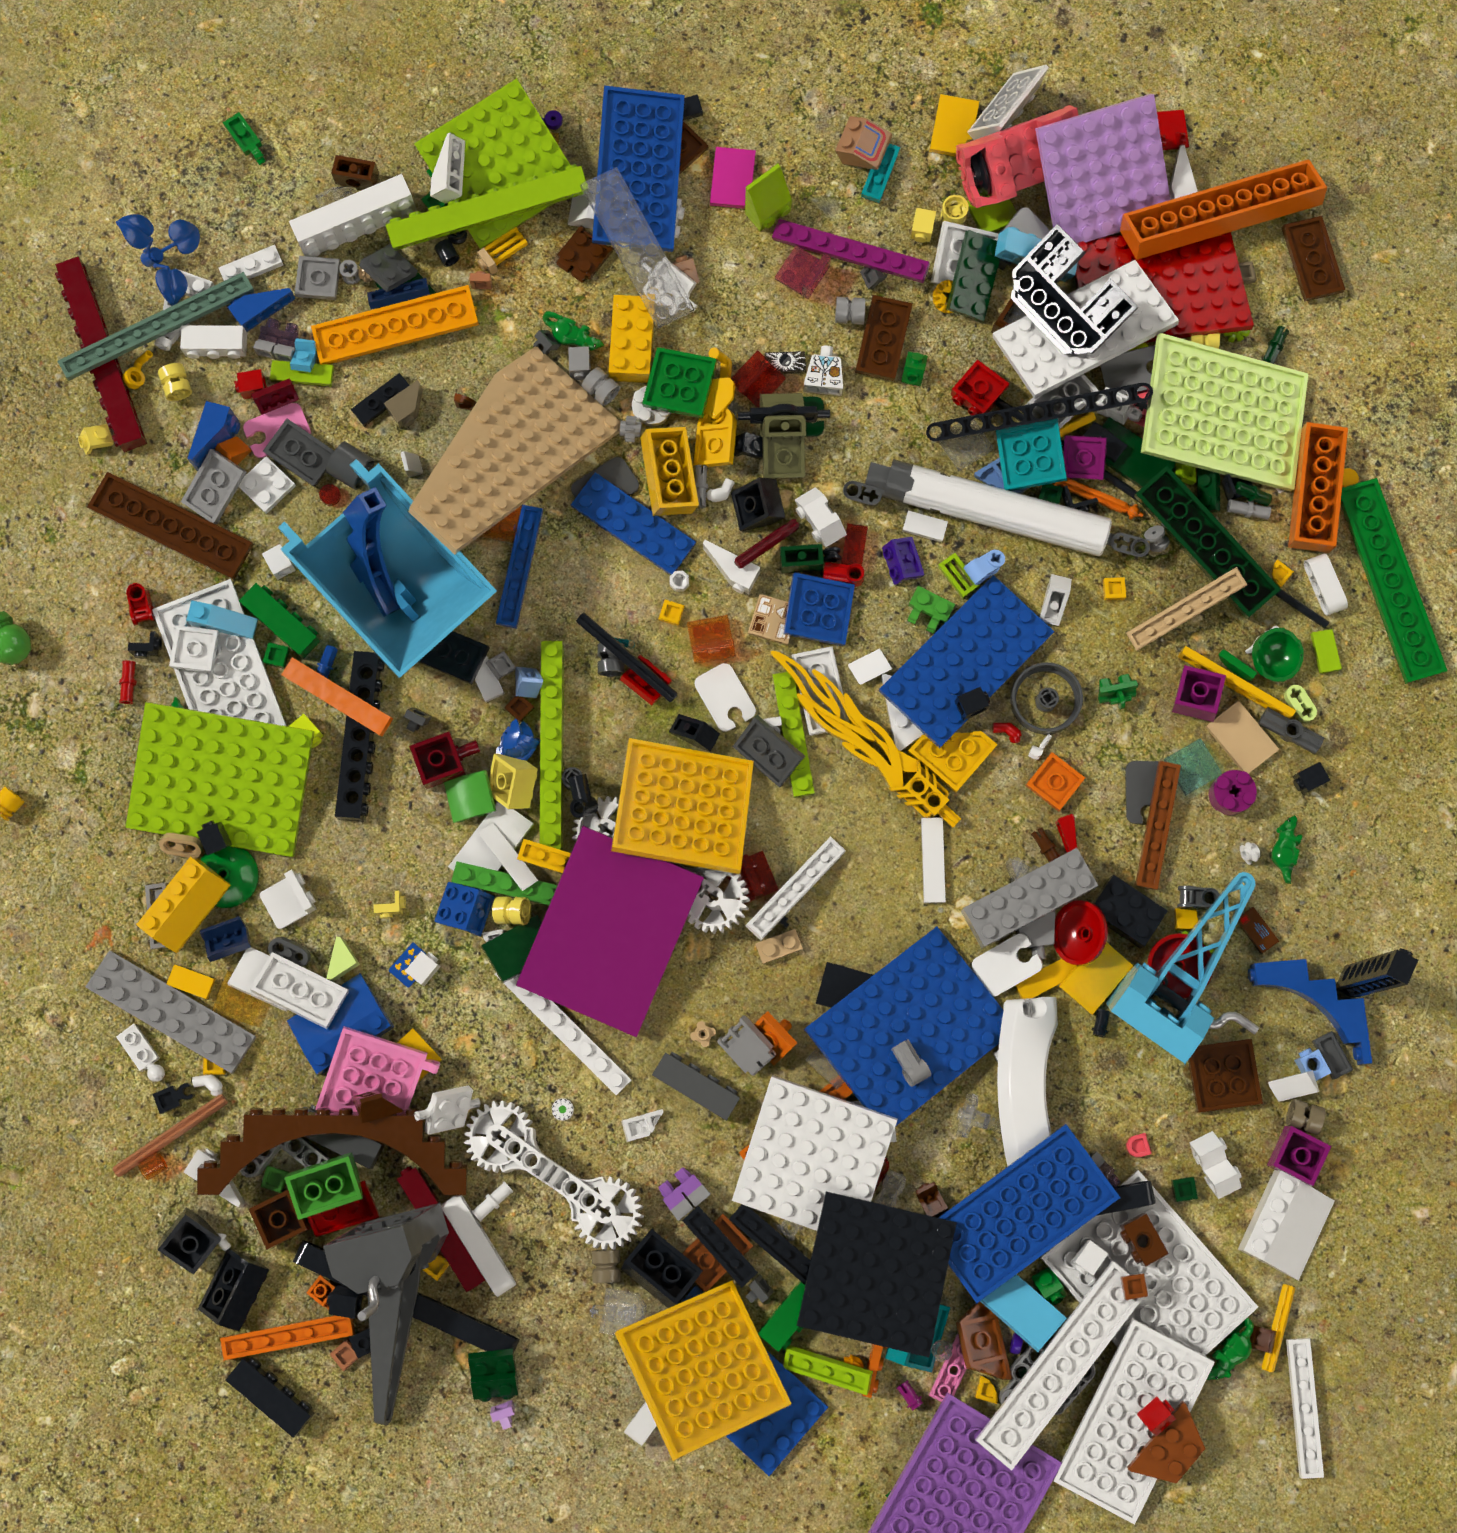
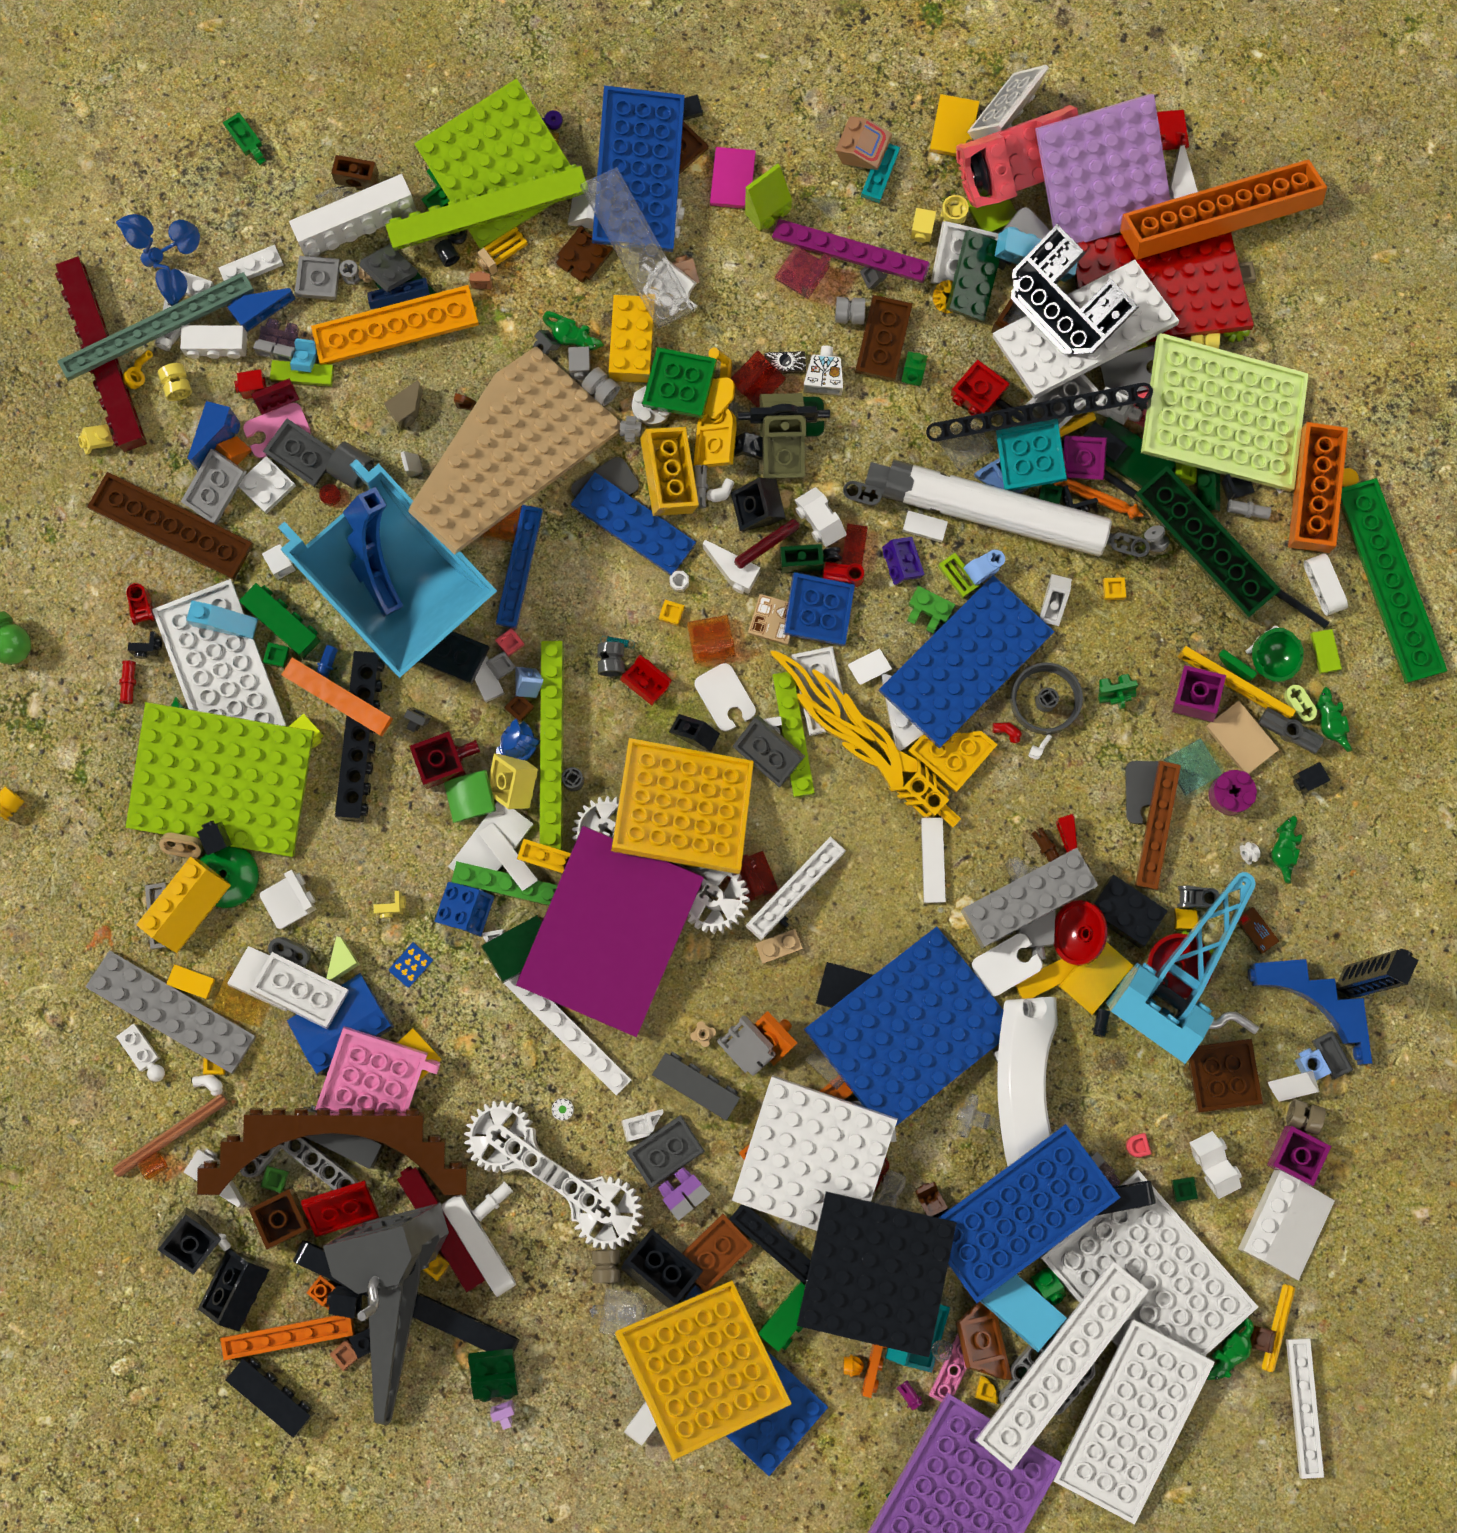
black plate [152,1083,195,1114] -> none
white plate [169,625,220,673] -> none
dark blue bracket [200,916,251,962] -> none
bright green slope [284,1152,363,1220] -> none
black plate [351,373,410,427] -> none
reddish brown slope [352,1091,404,1124] -> none
dark azure slope [394,578,419,622] -> none
white brick [405,951,441,986] -> none
white plate [414,1085,481,1135] -> none
white slope [430,133,465,204] -> none
light yellow wheel [492,896,531,925] -> none
black piece [568,774,598,818] -> none
black axle [576,613,678,702] -> none
black plate [682,1205,758,1288] -> none
dark grey tile [746,1274,774,1303] -> none
lime plate [783,1345,873,1395] -> none
light grey piece [891,1039,931,1087] -> none
black brick [955,686,990,721] -> none
dark purple piece [1010,1333,1023,1354] -> none
orange plate [1025,752,1085,812] -> none
white brick [1072,1239,1108,1276] -> none
reddish brown brick [1120,1213,1169,1267] -> none
dark orange plate [1120,1273,1148,1300] -> none
tan tile [1126,567,1247,651] -> none
dark orange wing [1127,1401,1206,1484] -> none
red brick [1137,1397,1176,1436] -> none
dark green axle [1234,481,1272,506] -> none
dark green axle [1263,326,1289,364] -> none
yellow tile [1272,559,1294,588] -> none
reddish brown plate [1281,216,1345,302] -> none
none -> coral tile [495,627,525,657]
none -> dark grey tile [627,1115,705,1189]
none -> green animal [1315,687,1353,752]

